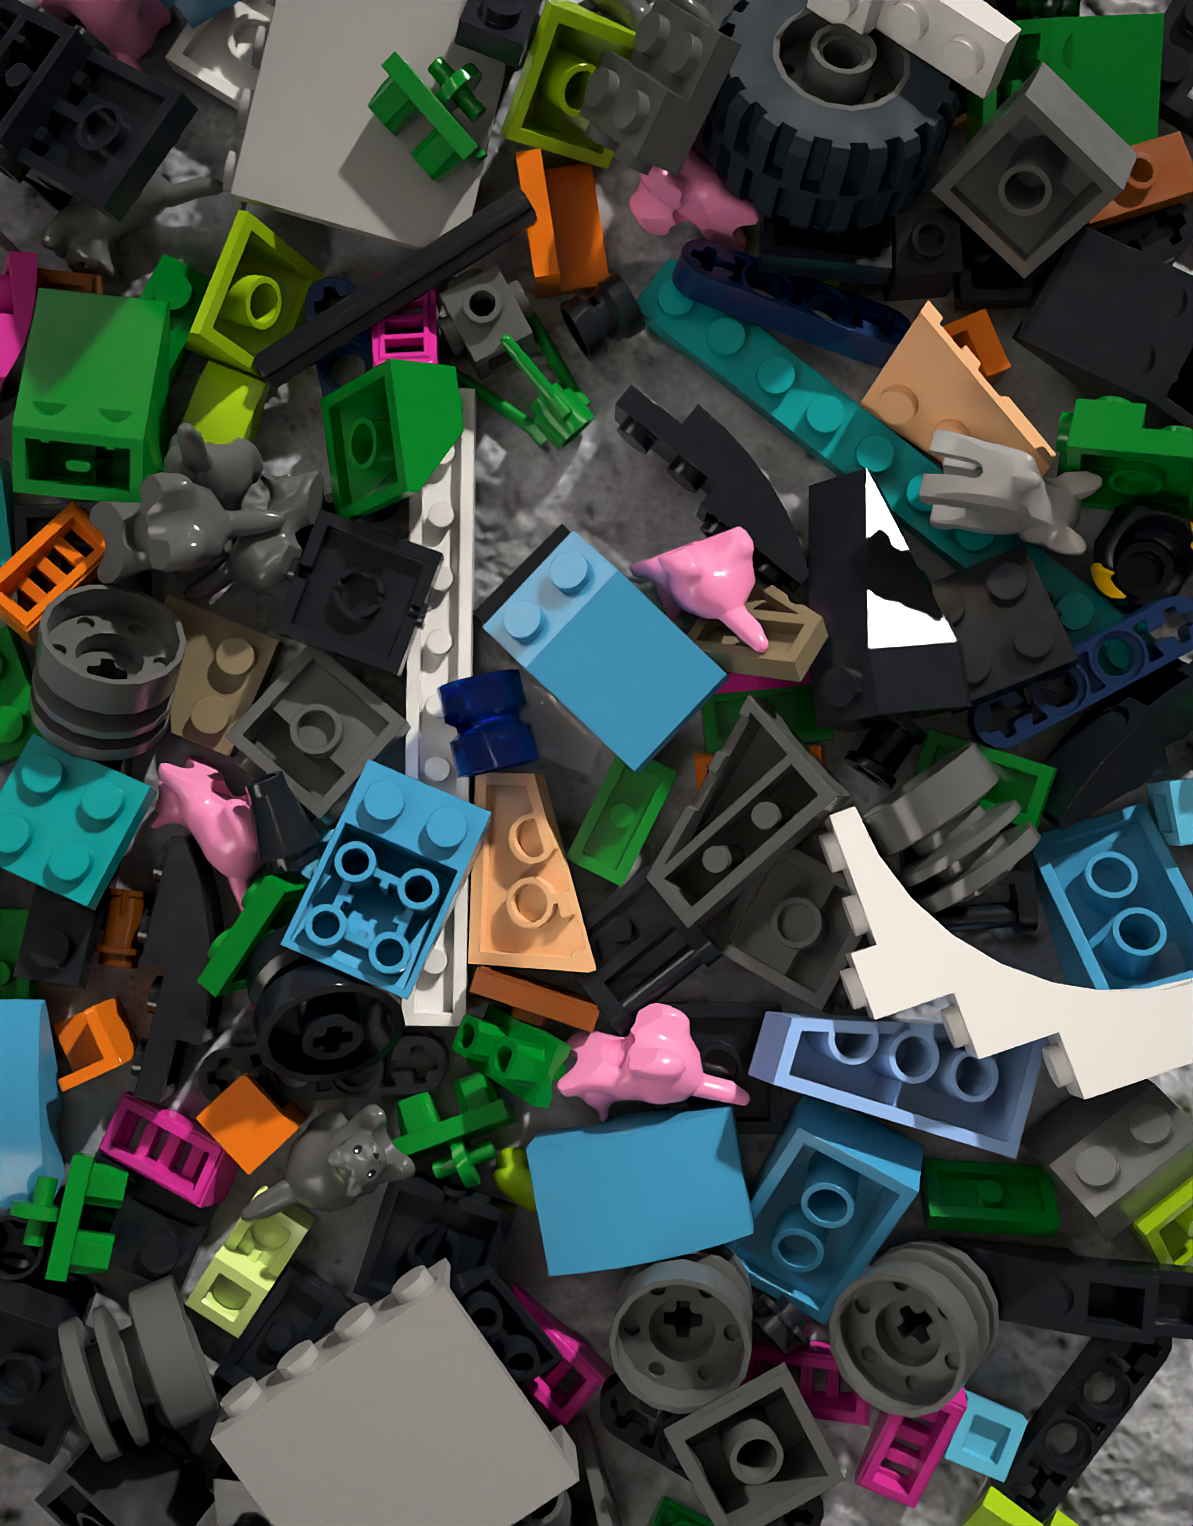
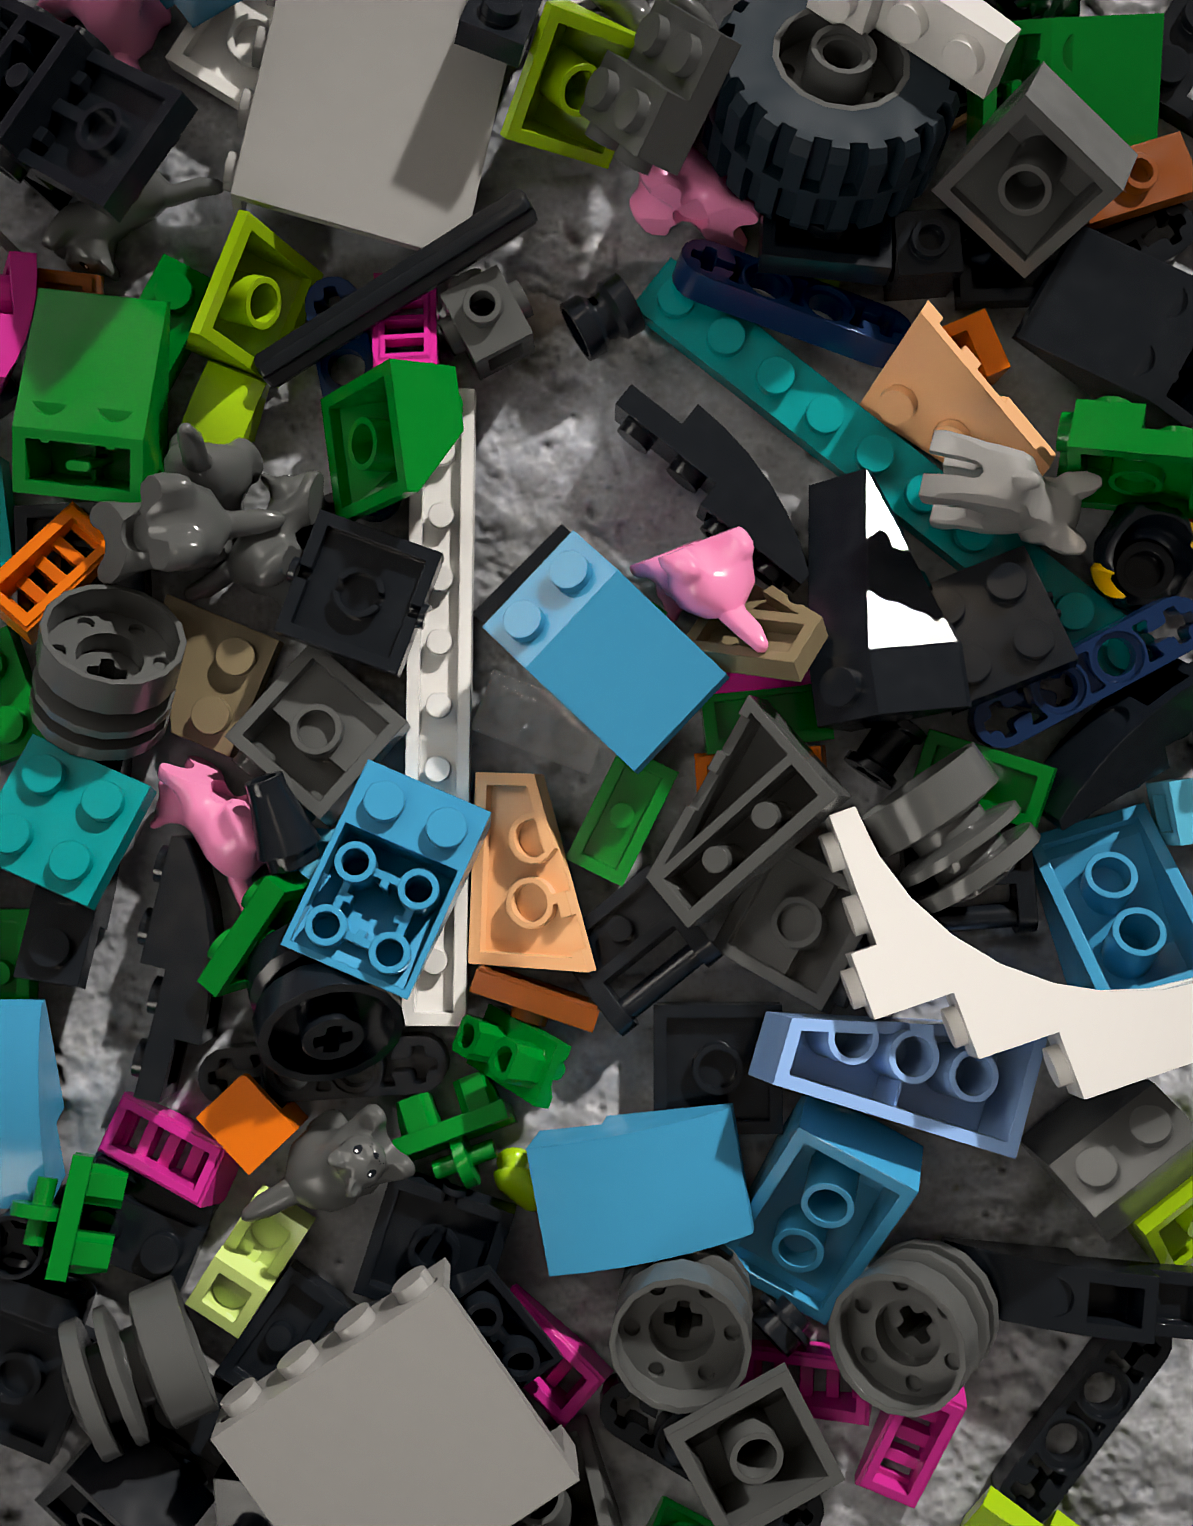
orange panel [52,996,139,1092] -> none
reddish brown pin [94,888,151,969] -> none
green hips [367,51,488,184] -> none
clear blue wheel [437,669,540,778] -> none
green plant [447,312,595,451] -> none
orange panel [515,148,609,299] -> none
bright pink animal [557,1003,751,1122] -> none
green plate [920,1159,1061,1237] -> none
medium azure plate [943,1389,1028,1483] -> none

